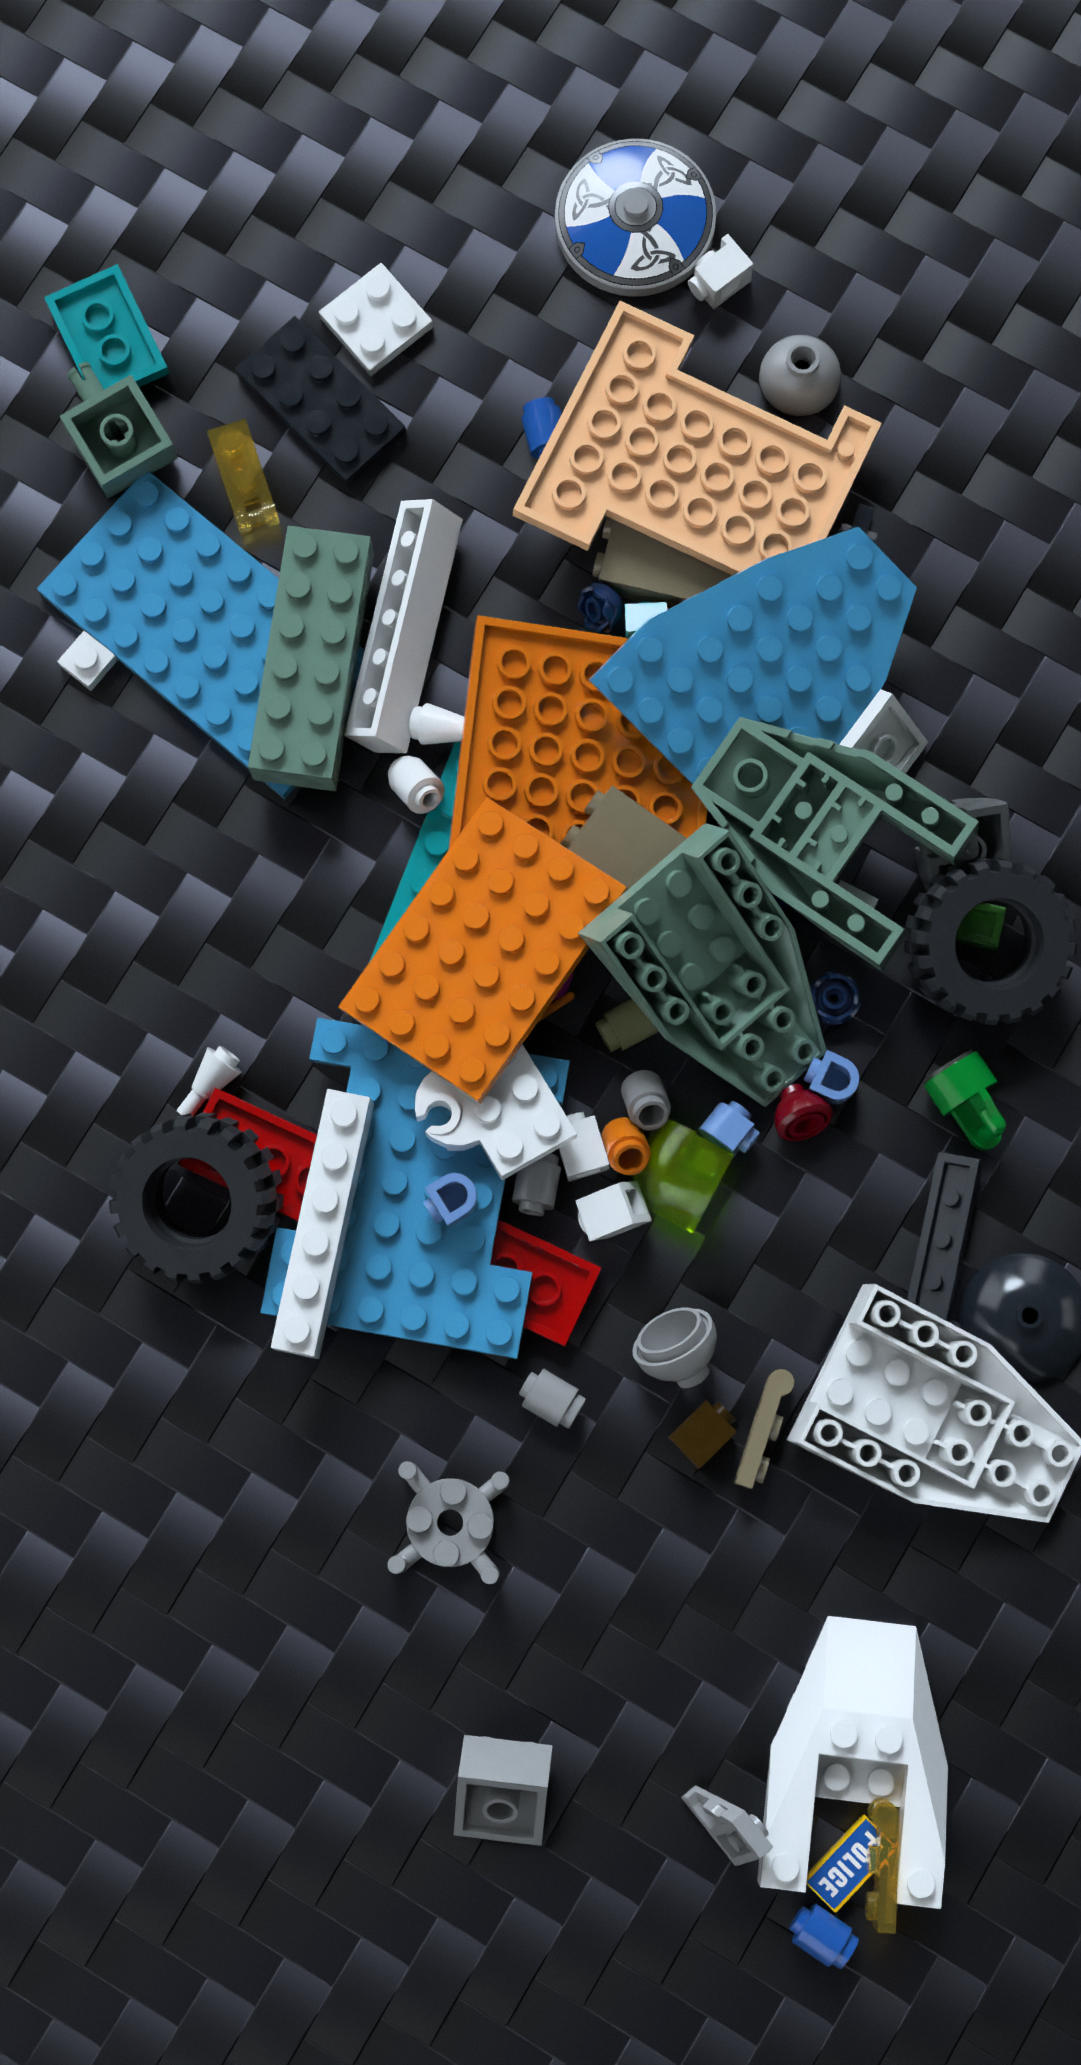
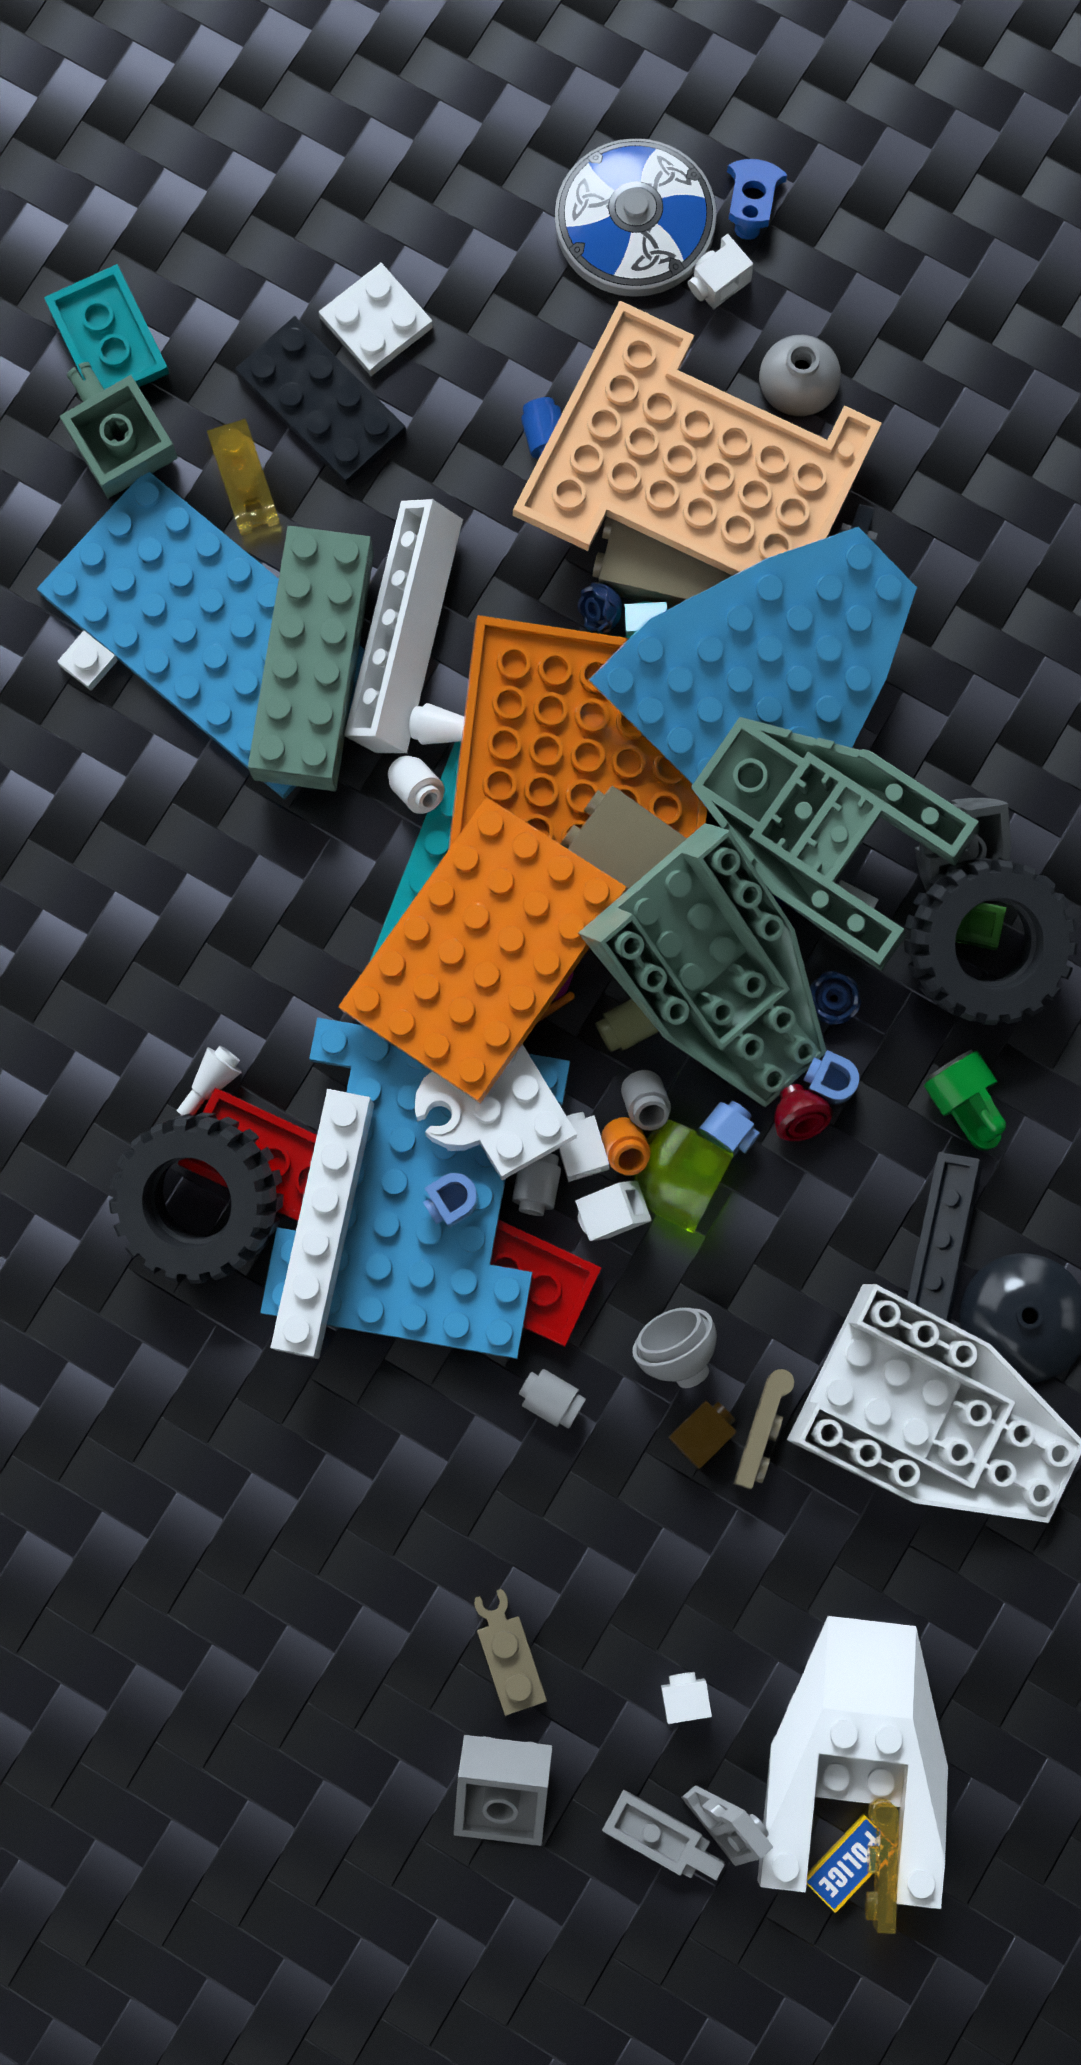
light grey plate [388,1461,510,1584] -> none
blue brick [789,1903,859,1970] -> none
white plate [839,689,928,774] -> none
none -> dark tan plate [474,1589,547,1716]
none -> light grey hinge [602,1789,725,1881]
none -> white plate [661,1672,712,1724]
none -> piece [727,159,787,240]

